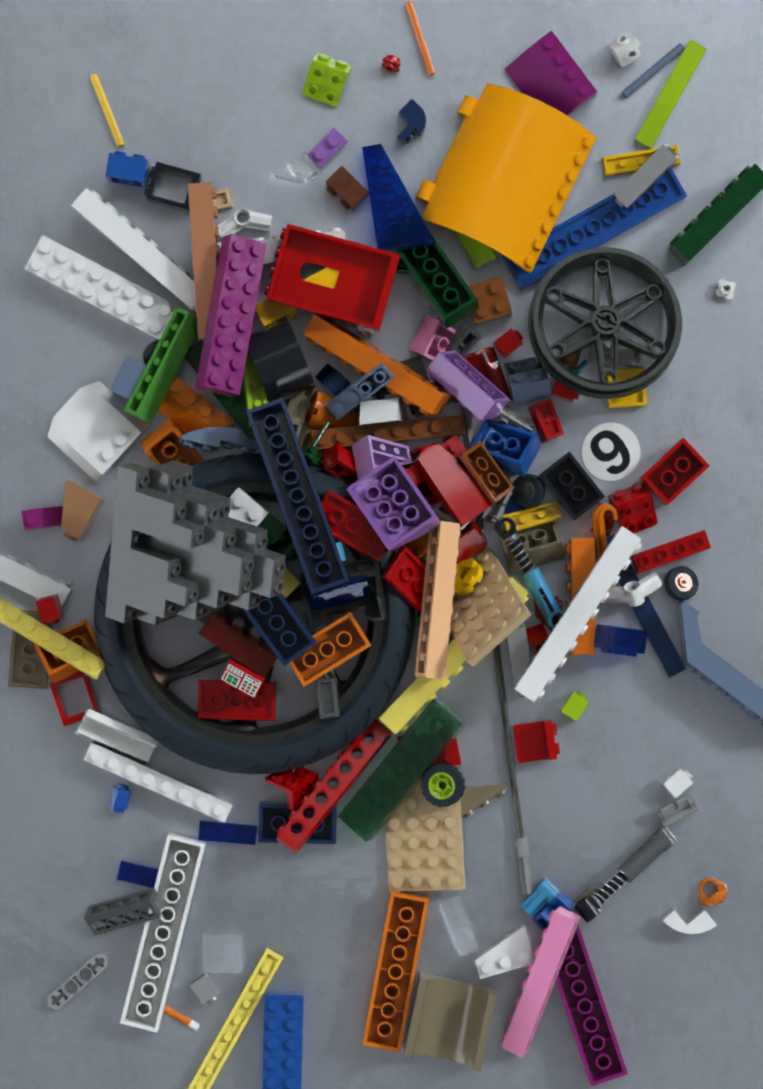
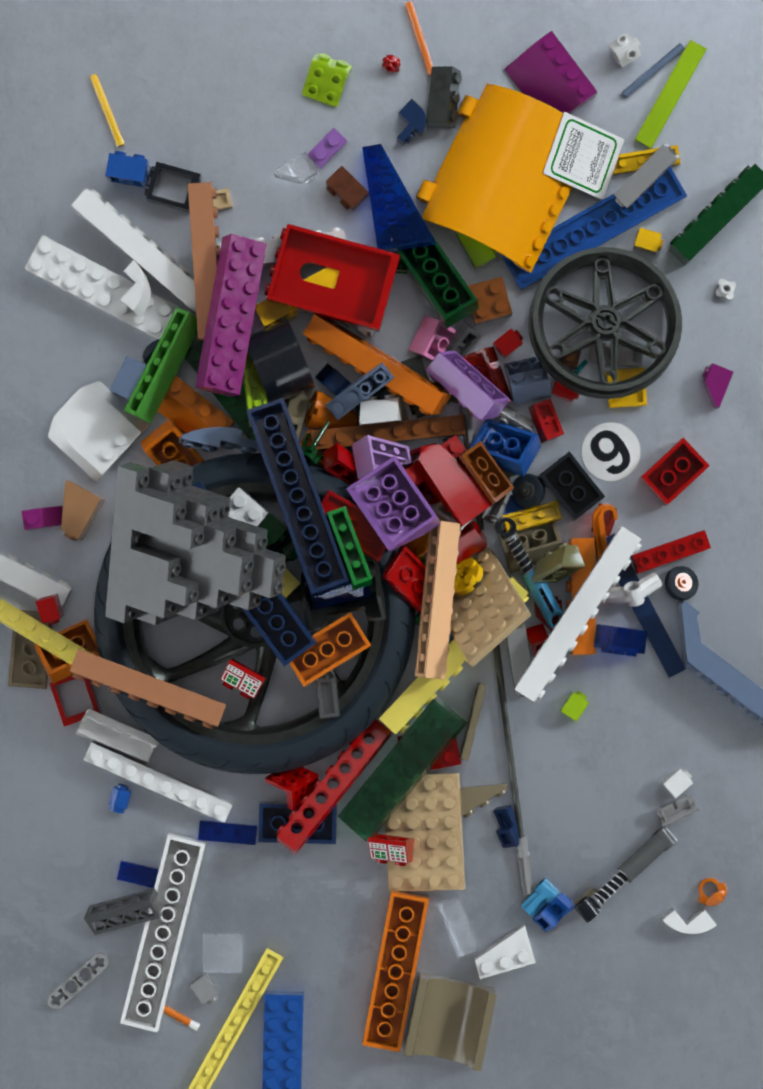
red tile [197,679,277,721] -> none
clear red brick [198,613,278,678] -> none
white piece [217,208,273,238] -> none
black wheel [421,763,466,807] -> none
bright pink brick [501,906,581,1058] -> none
red bracket [513,720,560,763] -> none
magenta brick [542,925,628,1086] -> none
red bracket [608,482,658,533] -> none
none -> nougat brick [70,649,226,729]
none -> white brick [120,260,151,317]
none -> green brick [326,506,373,591]
none -> slope [368,834,414,866]
none -> pearl dark grey brick [426,66,462,128]
none -> dark tan tile [460,682,486,761]
none -> dark blue slope [493,805,519,848]
none -> olive slope [532,543,585,583]
none -> white sticker [543,112,624,200]
none -> yellow brick [633,227,664,255]
none -> magenta slope [702,363,733,409]

